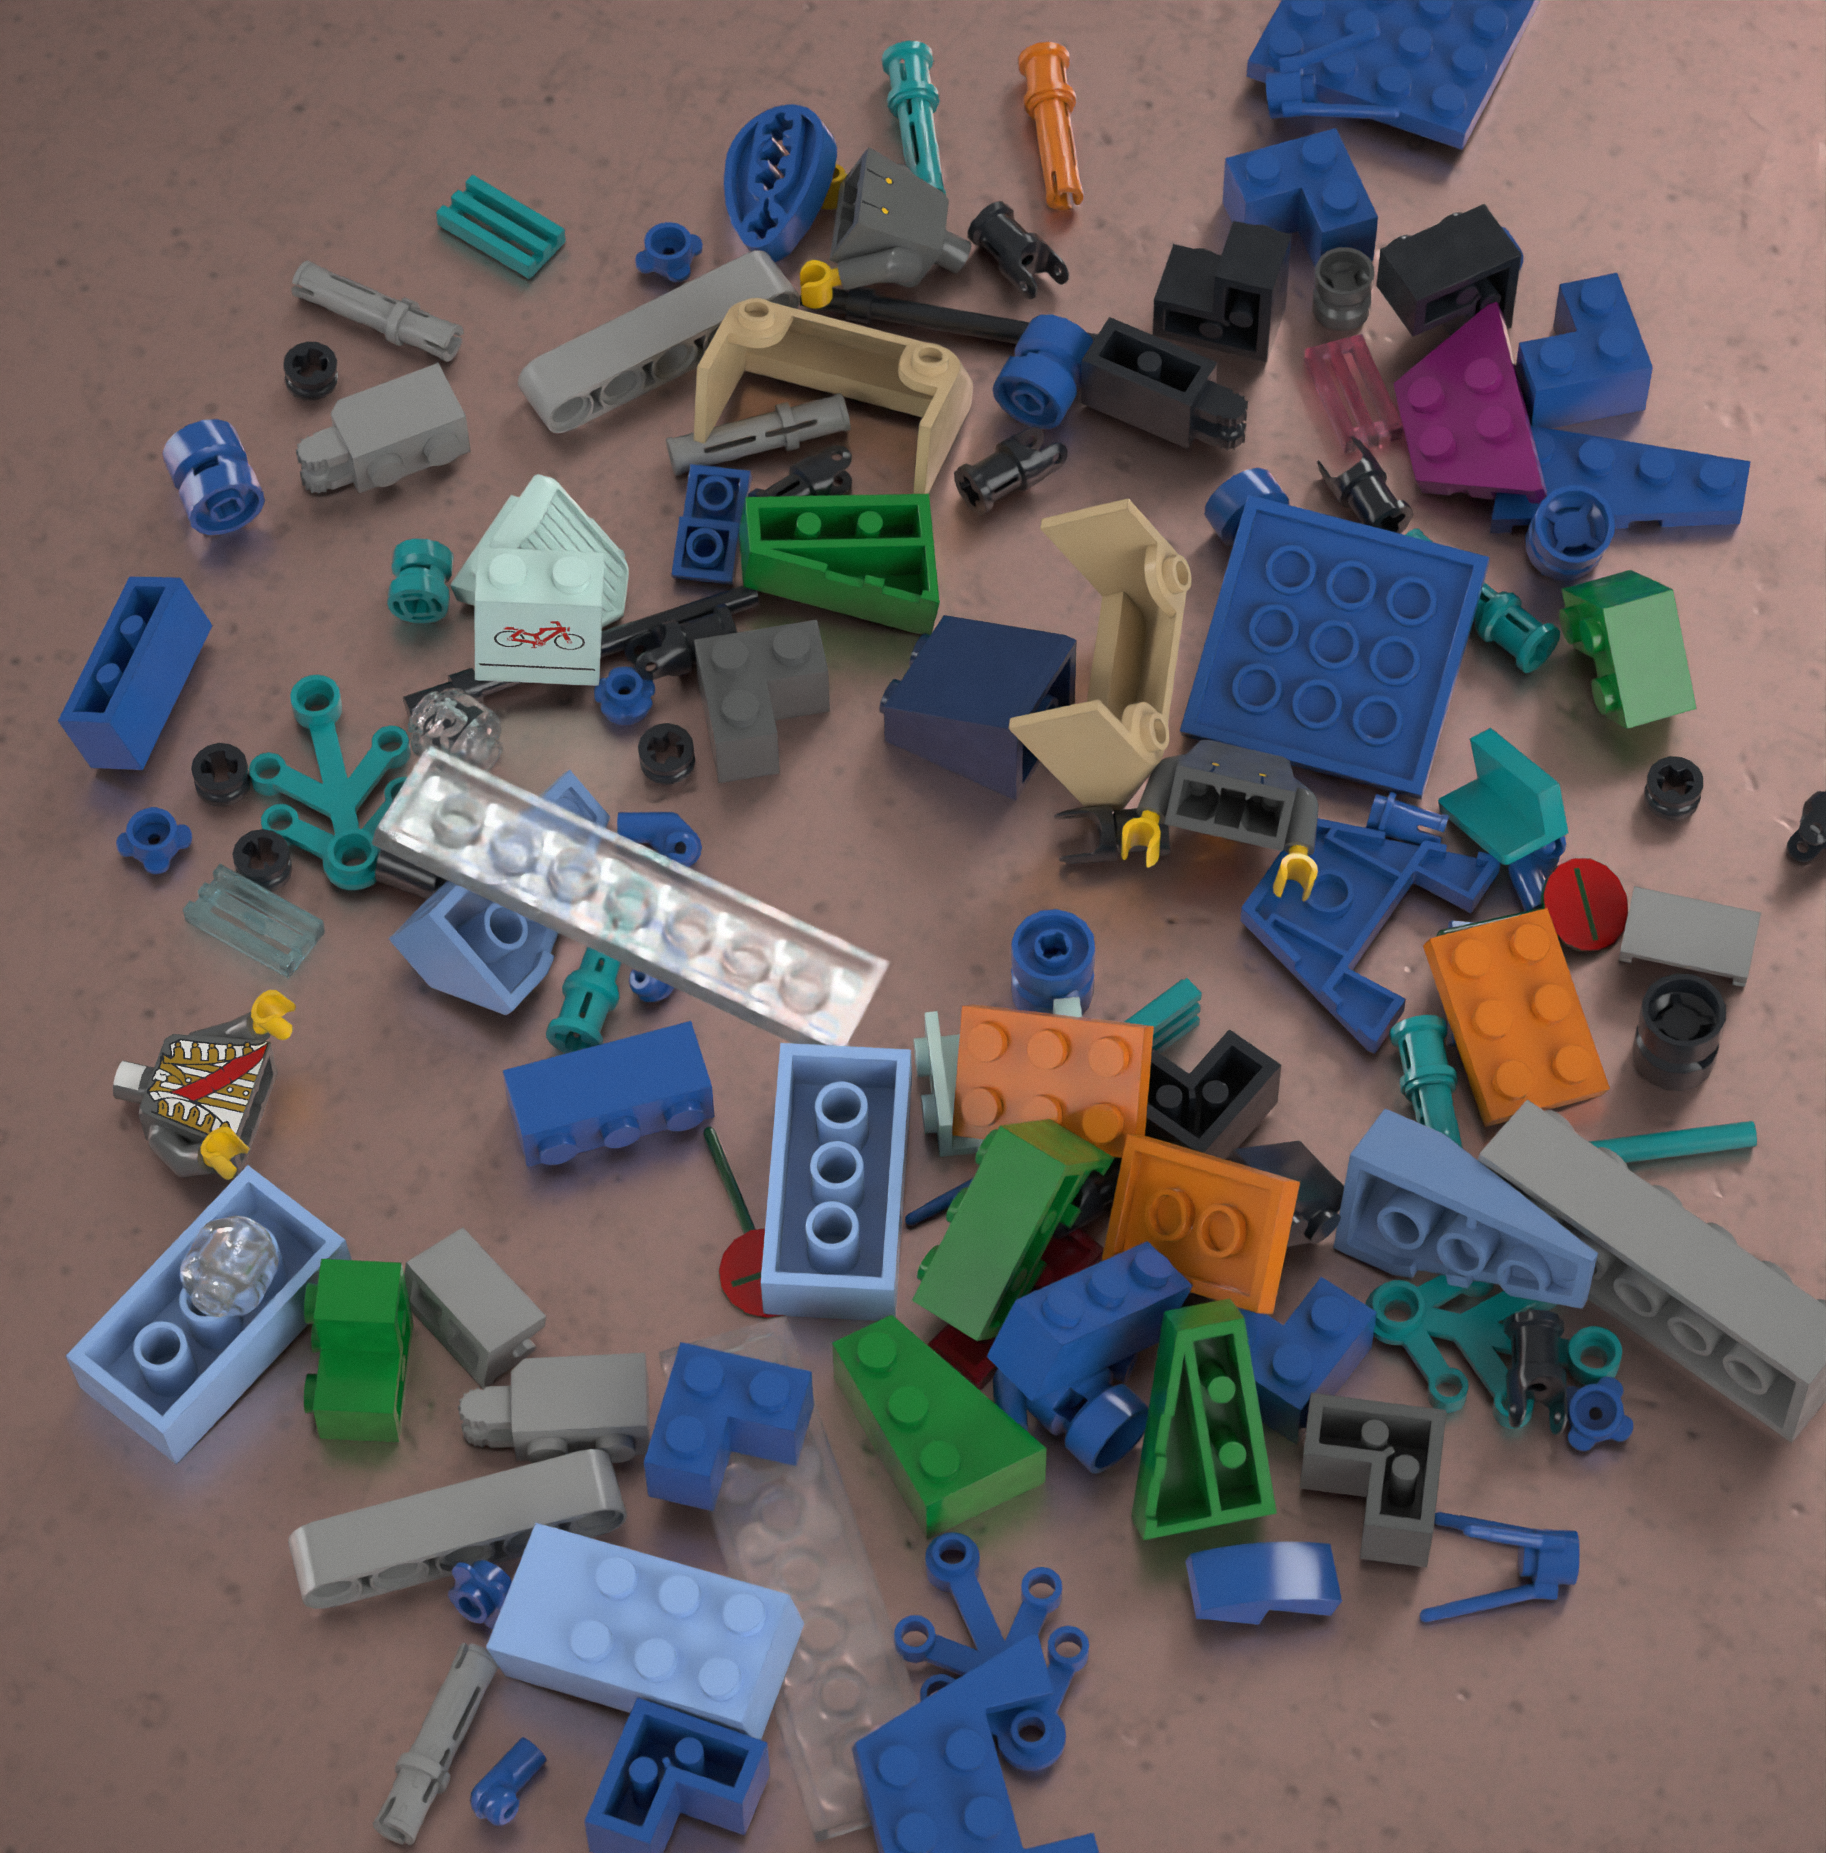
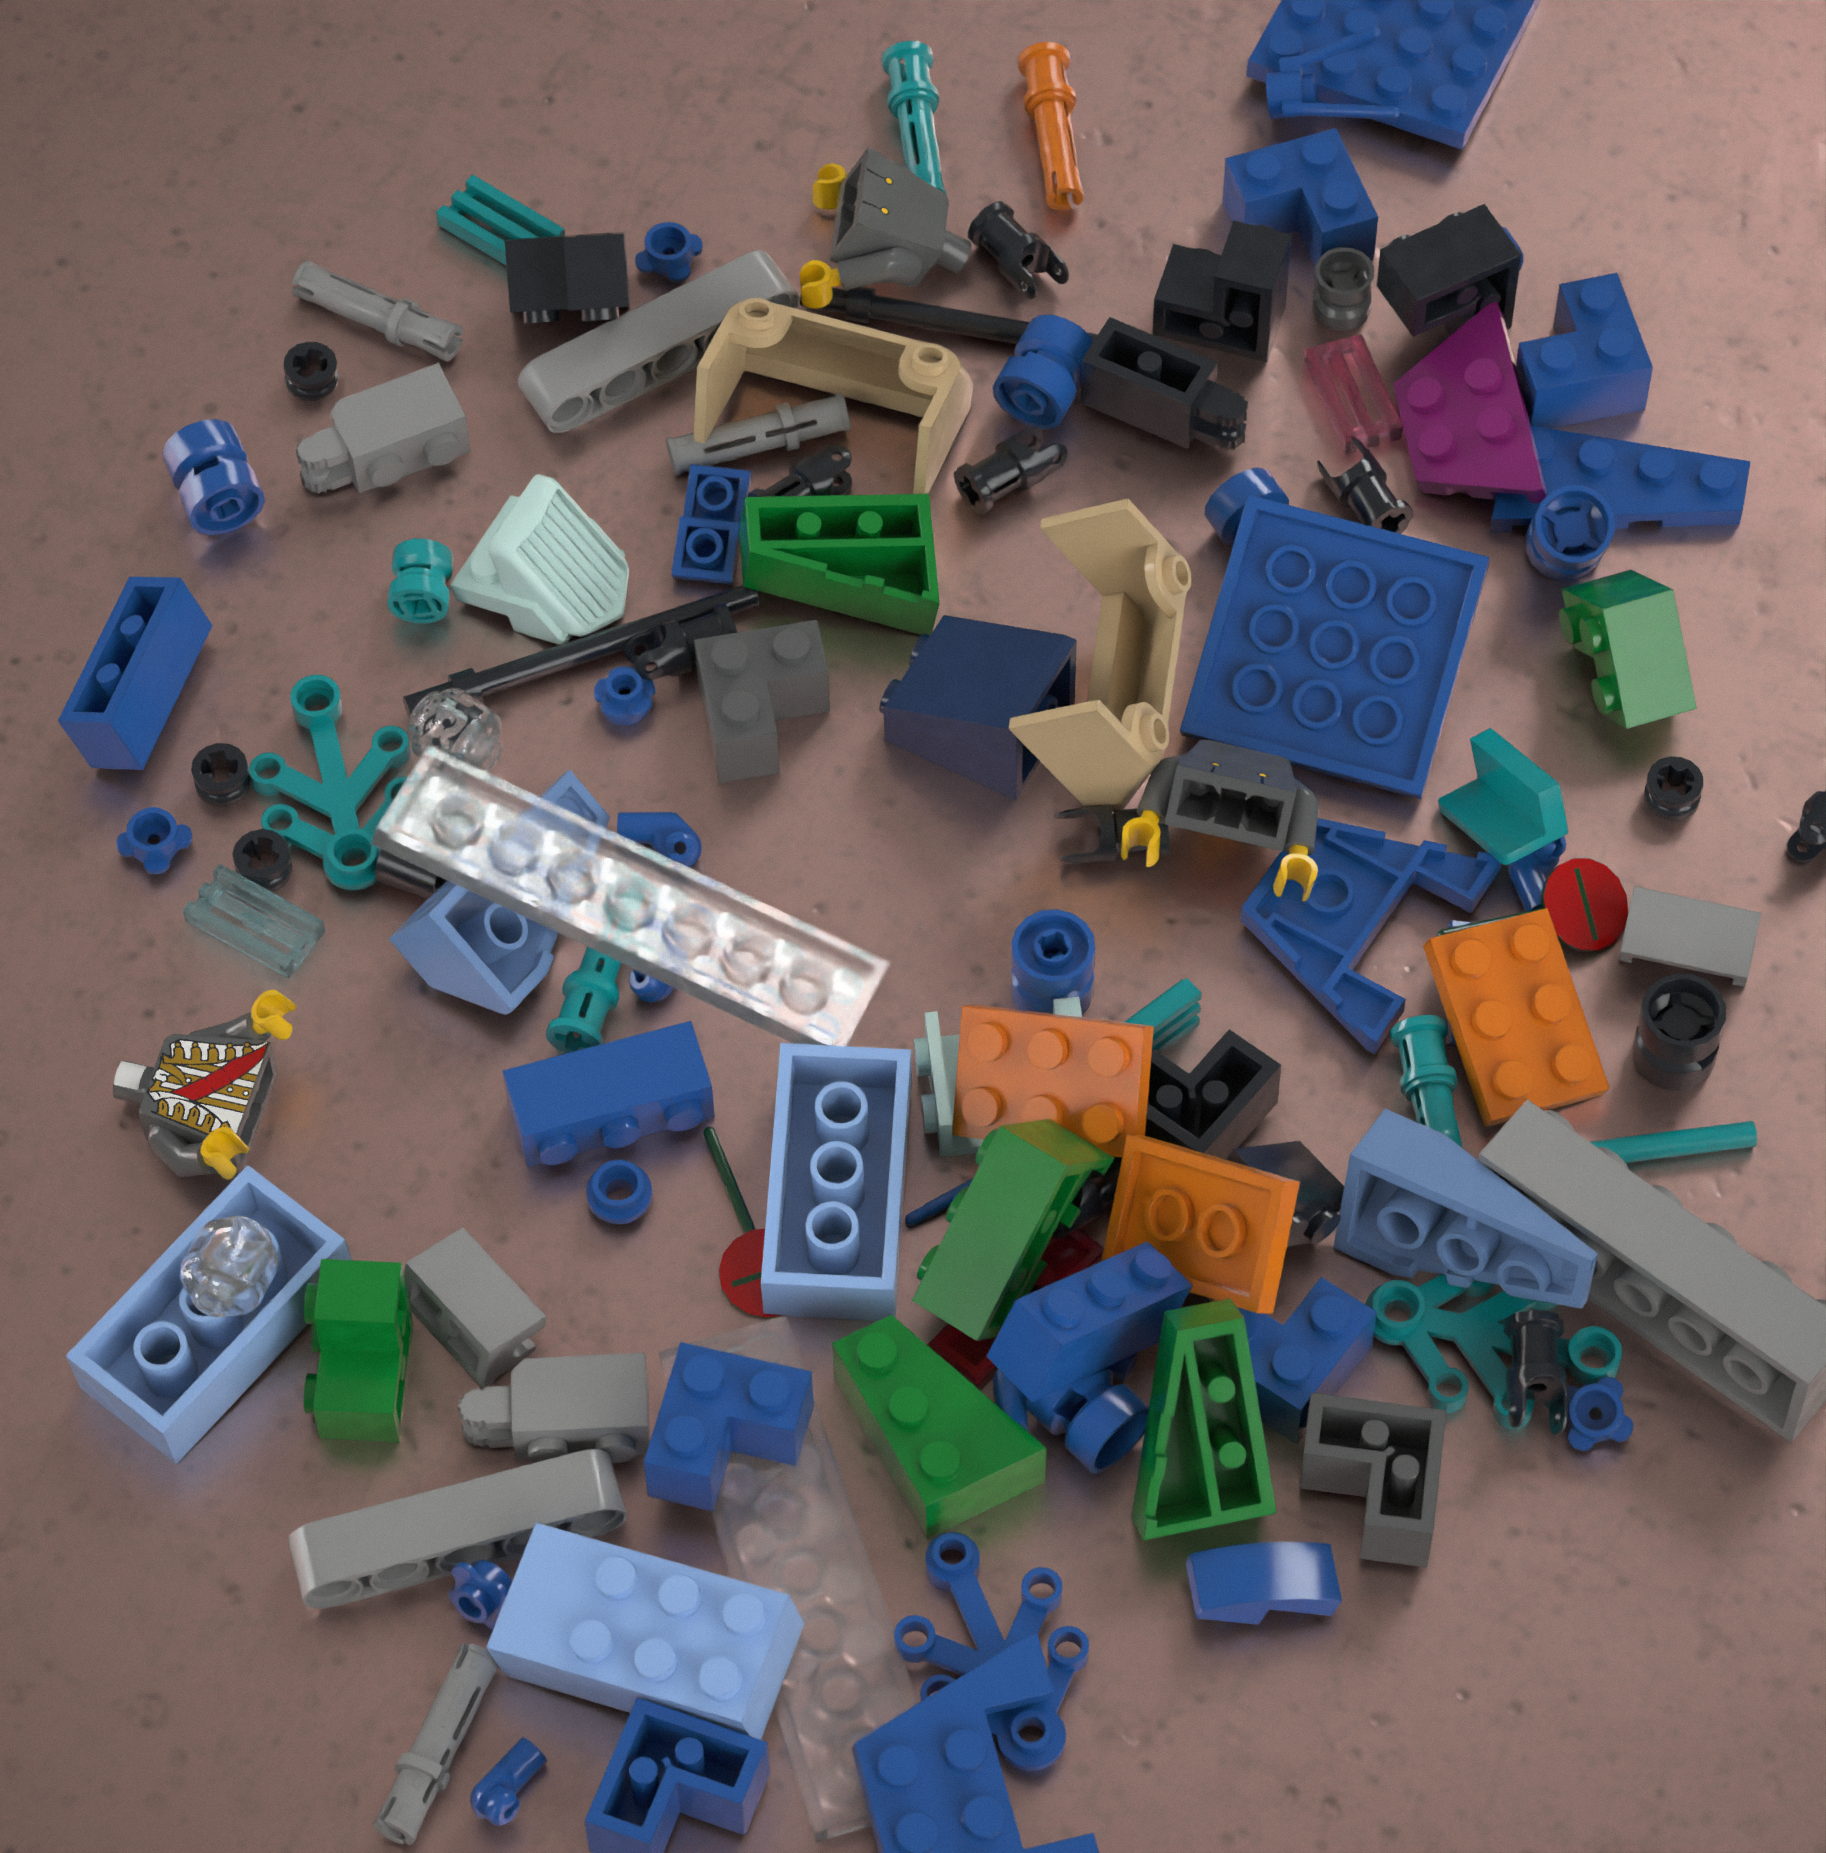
light aqua panel [474,547,604,686] -> none
black bush [638,723,696,785] -> none
blue piece [724,104,837,262] -> none
blue pin [1365,792,1449,846] -> none
teal pin [1405,528,1561,673] -> none
blue plant [1420,1512,1580,1622] -> none
none -> black brick [505,232,630,323]
none -> blue plate [586,1160,652,1224]

